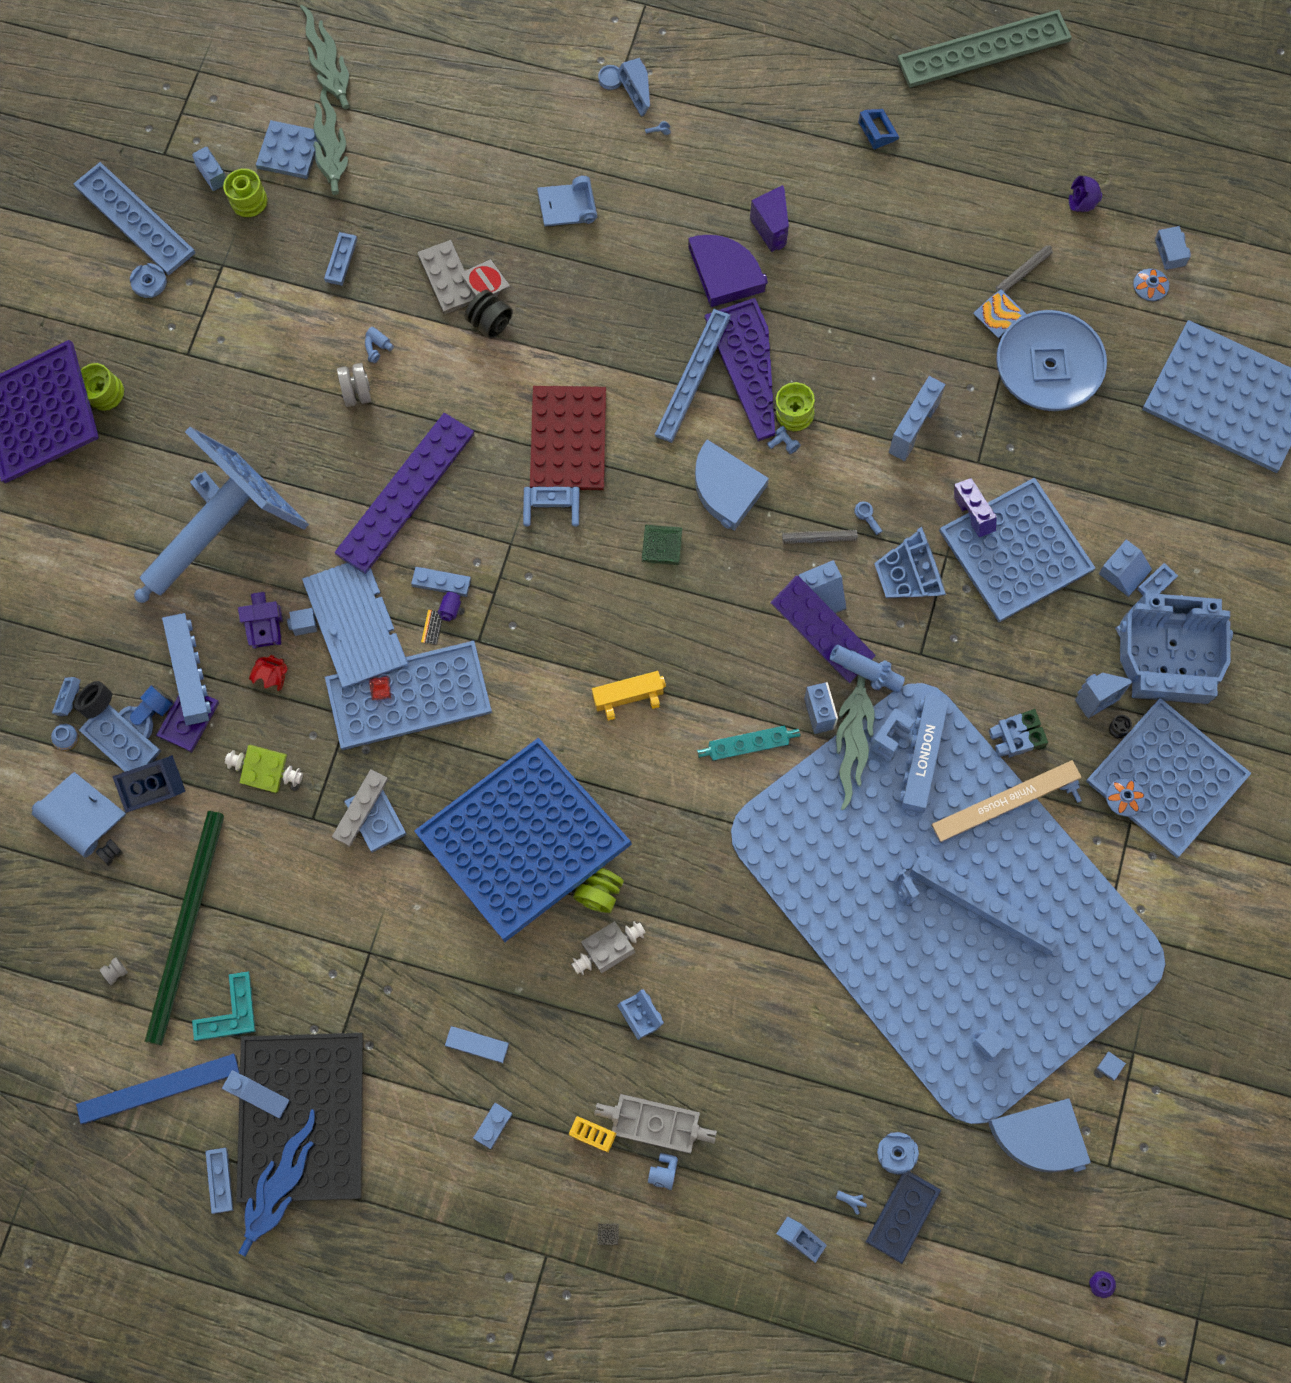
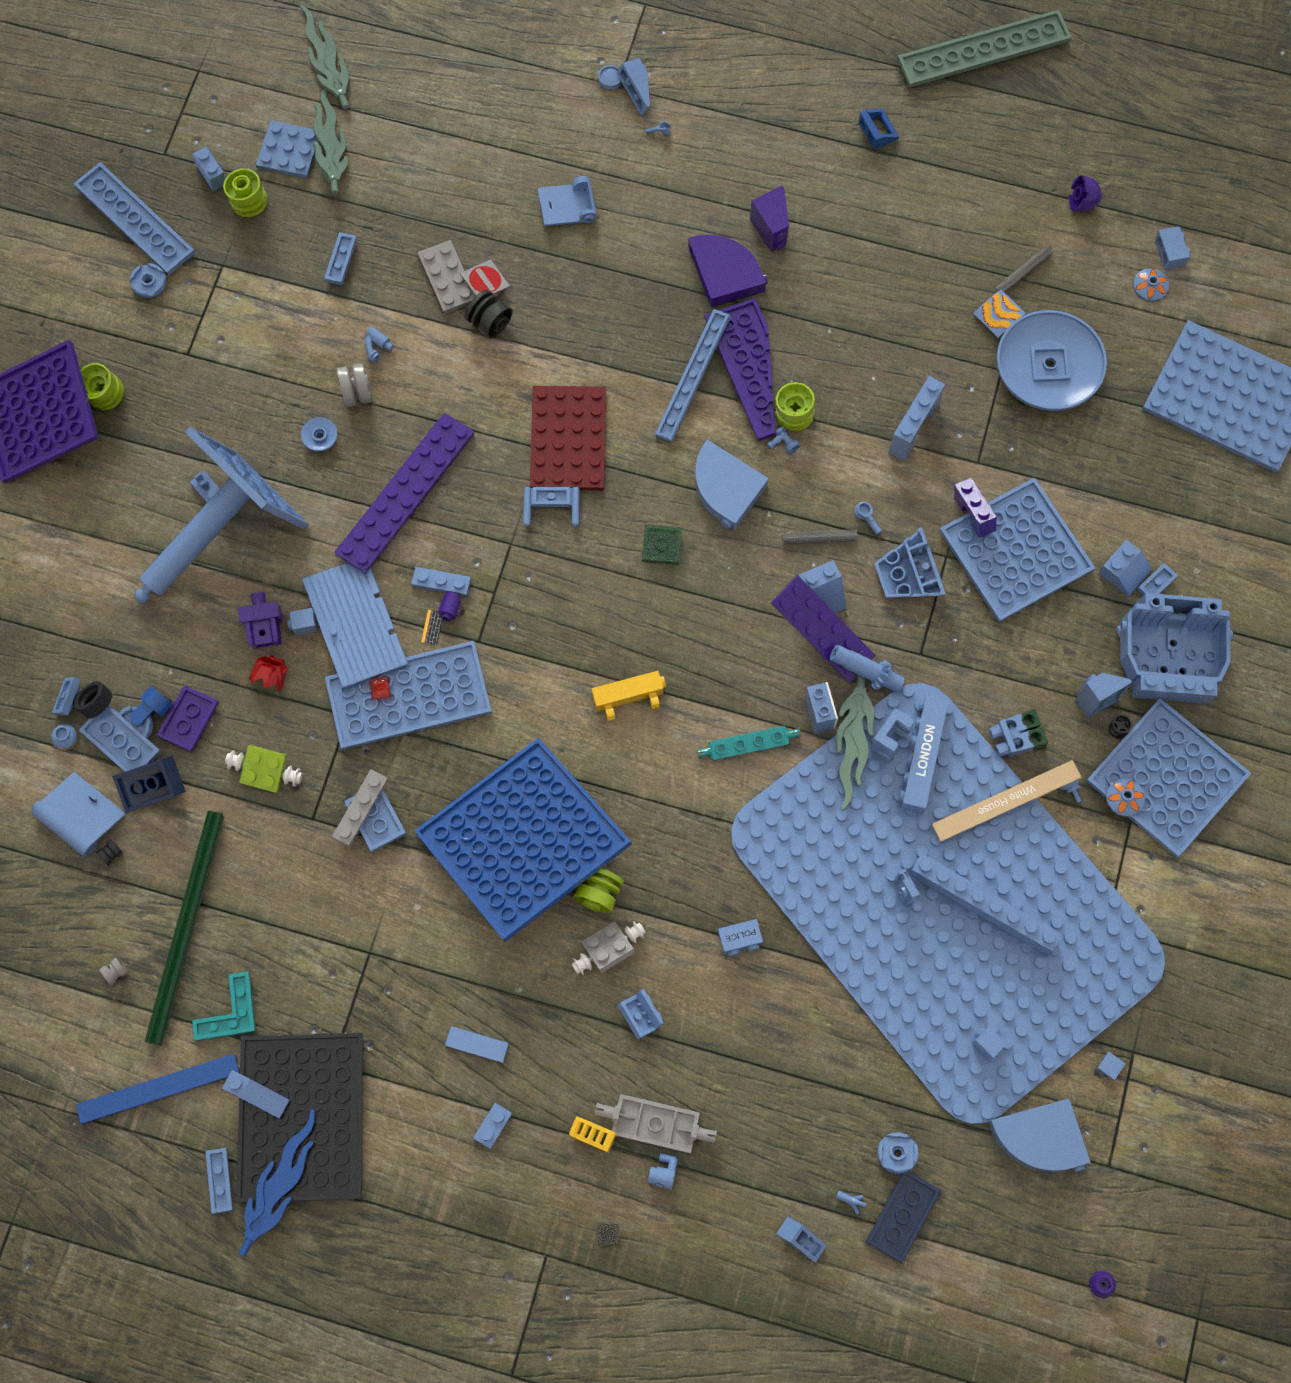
medium blue brick [162,613,211,725] -> none
none -> medium blue dish [301,417,338,451]
none -> medium blue brick [718,919,763,957]

